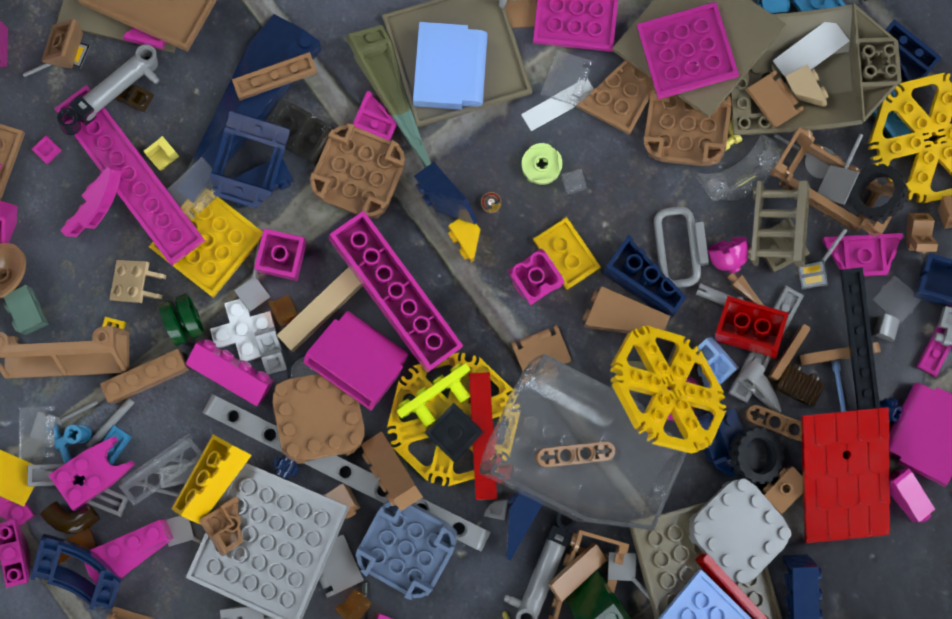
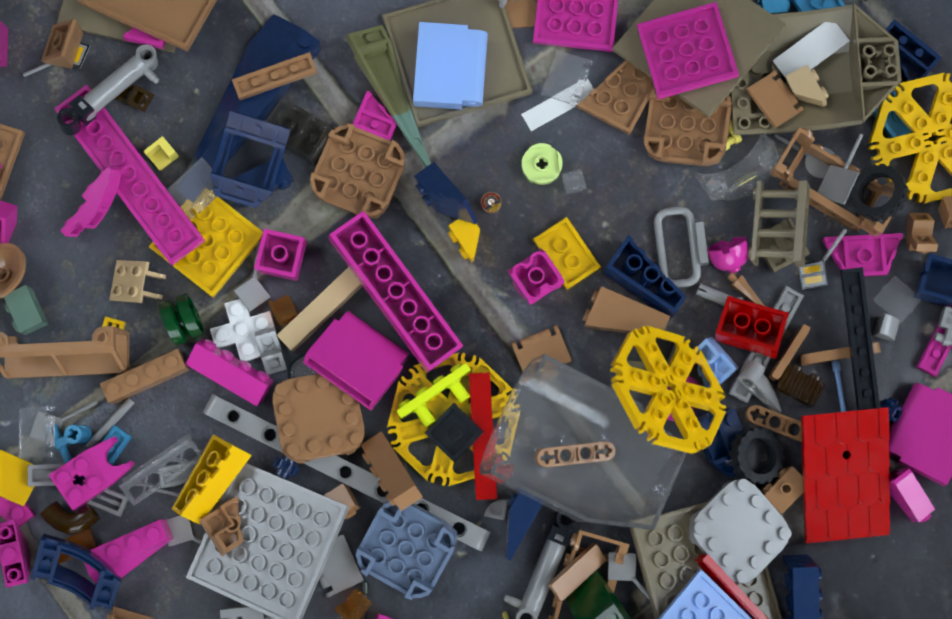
dark pink tile [32,135,62,165] -> none

